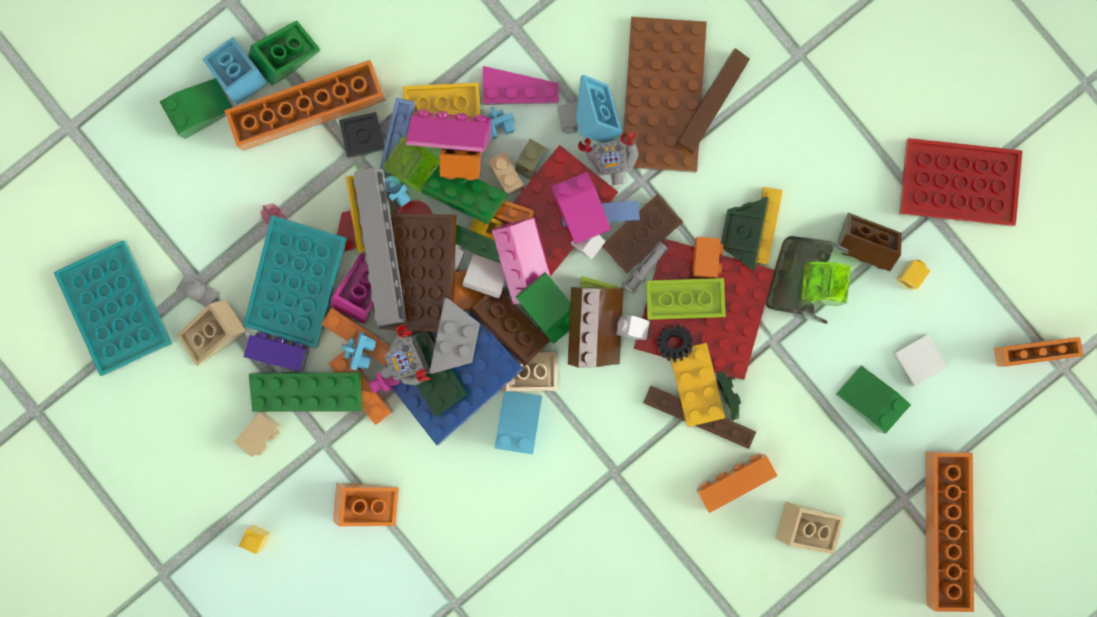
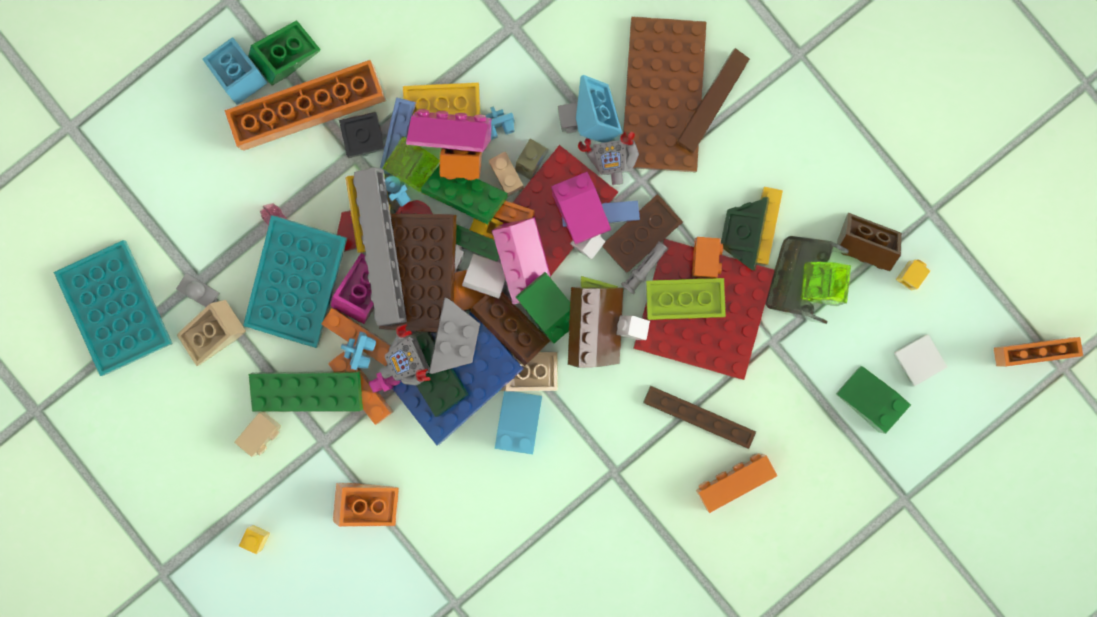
green slope [159,78,233,139] -> none
dark purple brick [243,332,310,372] -> none
dark pink wing [483,66,559,105] -> none
black tyre [657,324,693,362] -> none
yellow plate [670,343,725,427] -> none
dark green wing [716,371,741,421] -> none
tan slope [775,501,844,554] -> none
red plate [899,138,1023,227] -> none
orange brick [925,451,974,612] -> none

